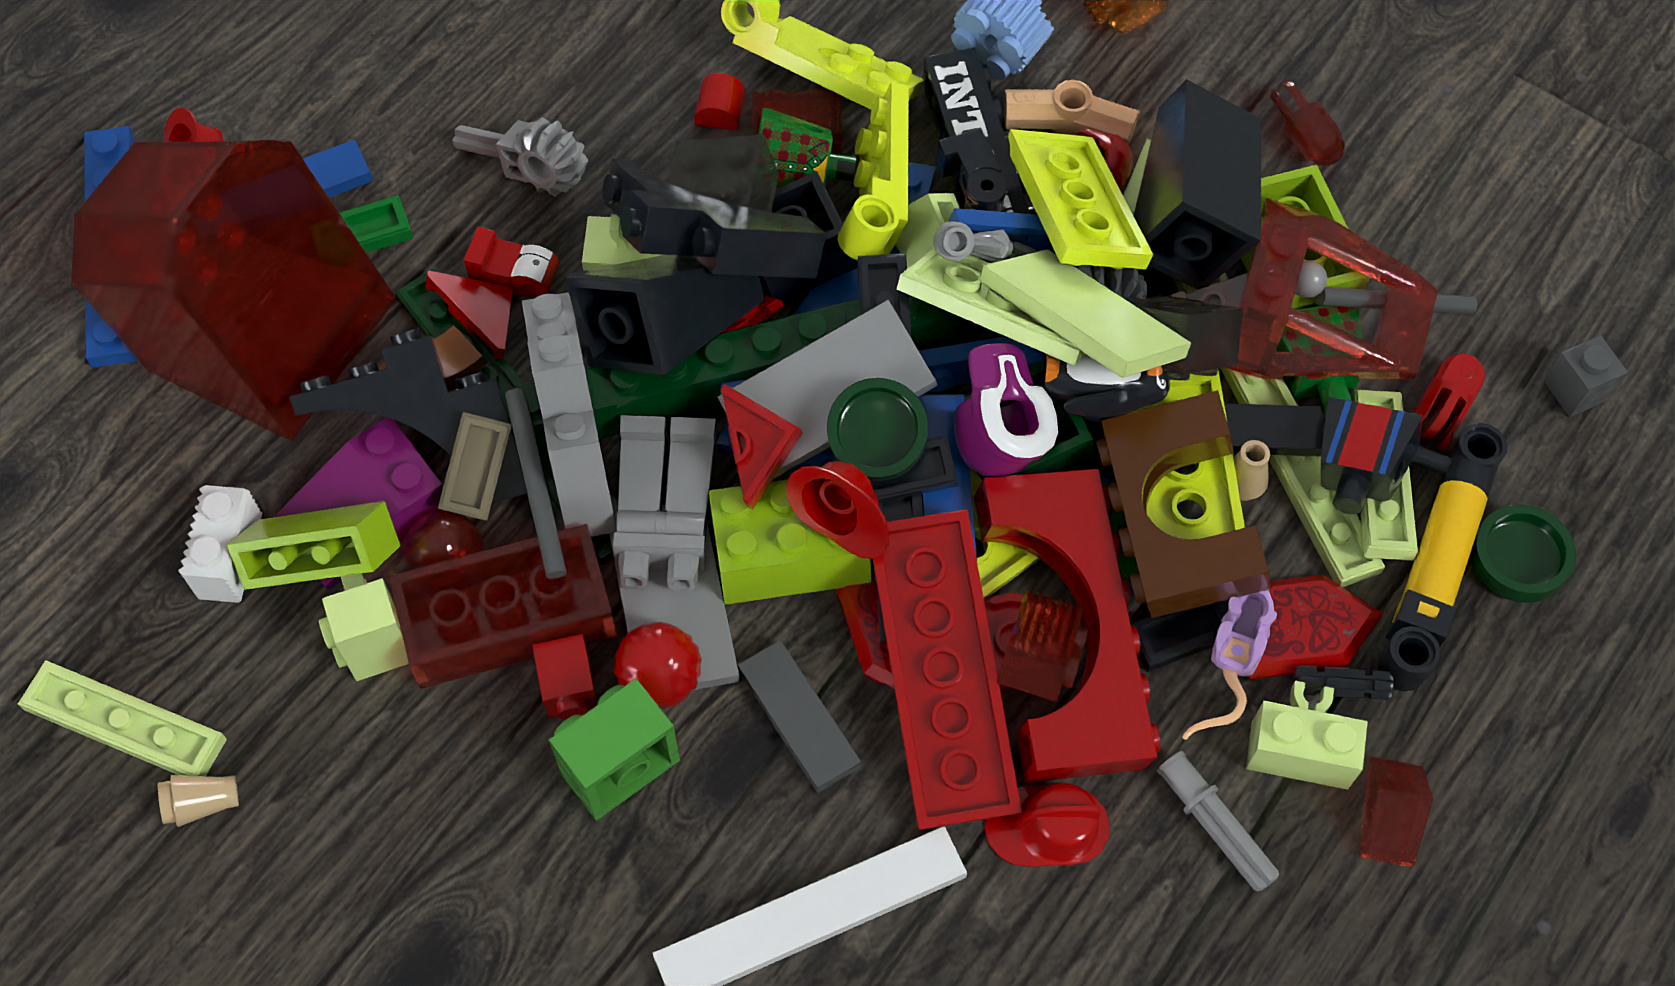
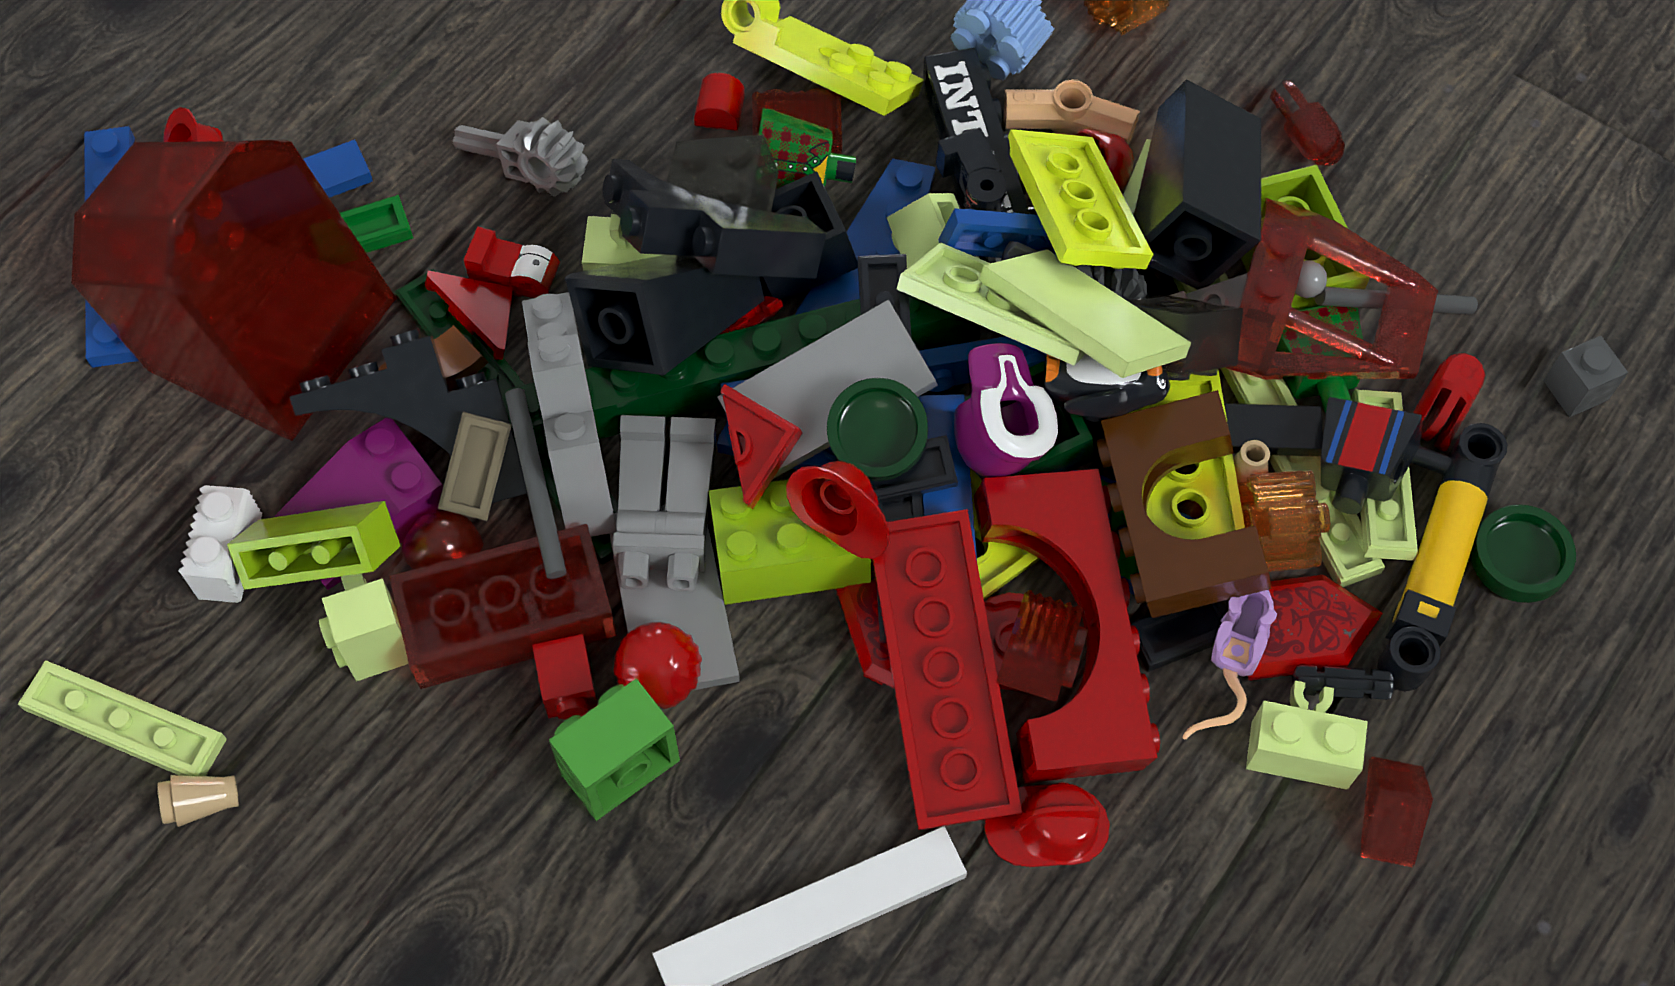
dark grey tile [738,640,861,793] -> none
neon yellow hinge [838,81,909,260] -> none
light grey piece [933,221,1013,263] -> none
light grey axle [1157,751,1279,891] -> none
none -> clear orange brick [1237,470,1331,572]

